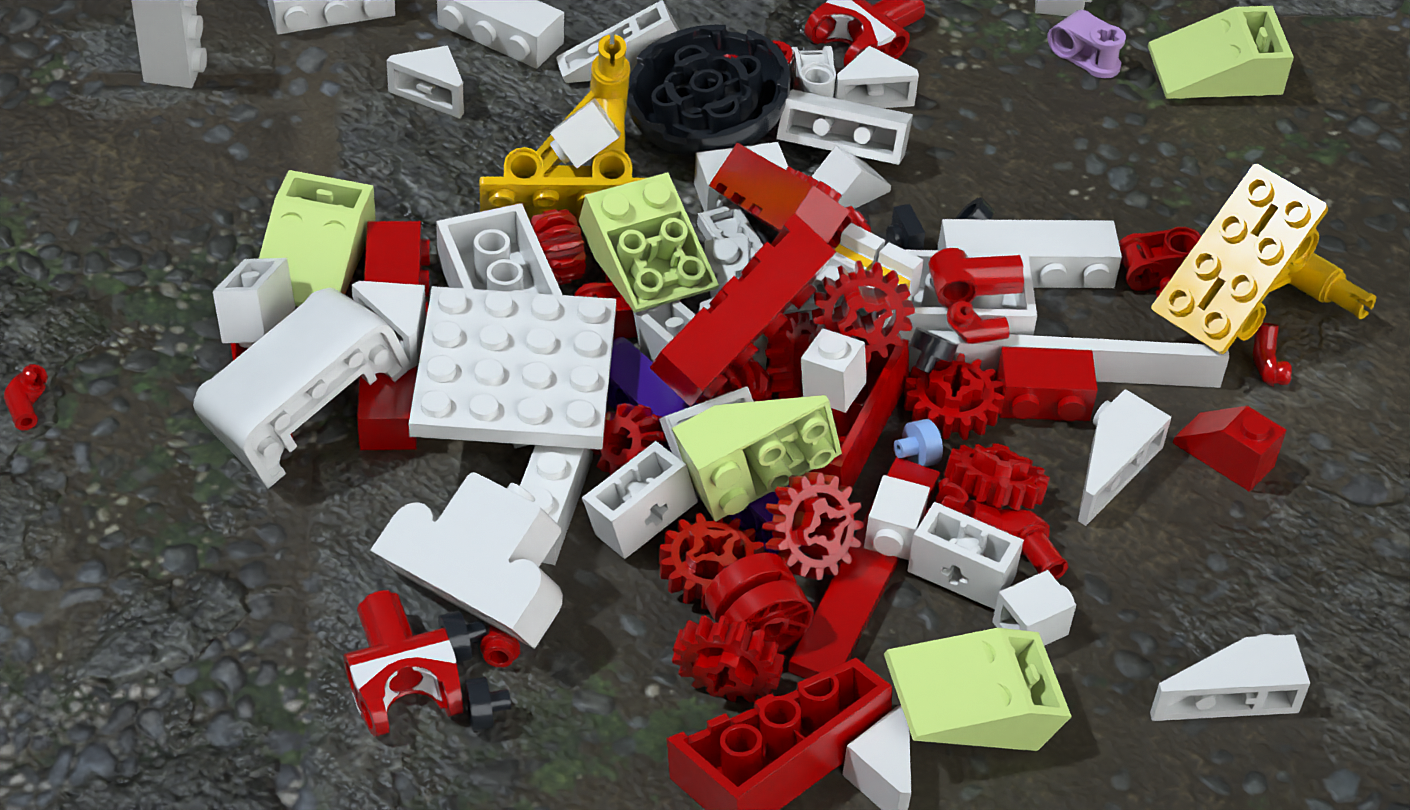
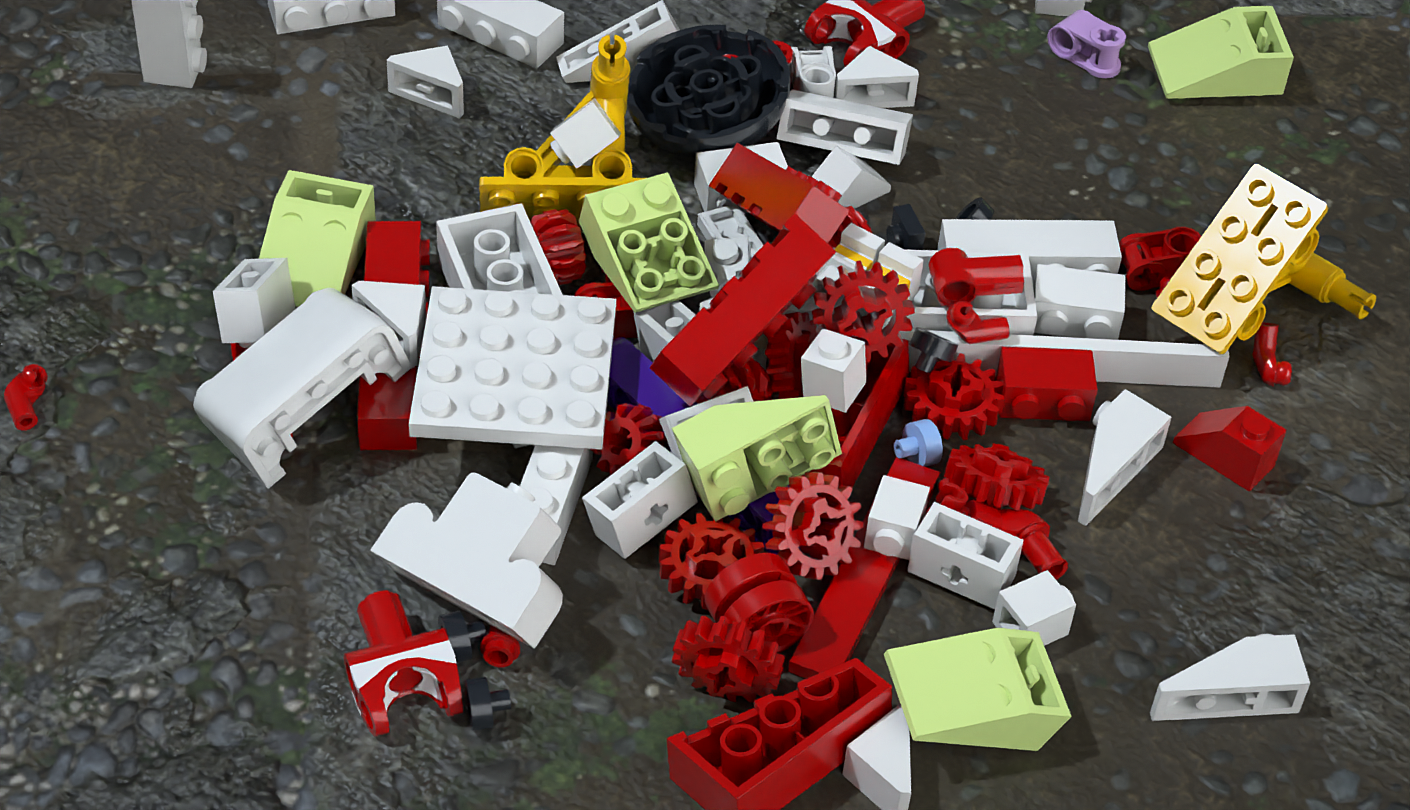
none -> white brick [1033,264,1125,340]

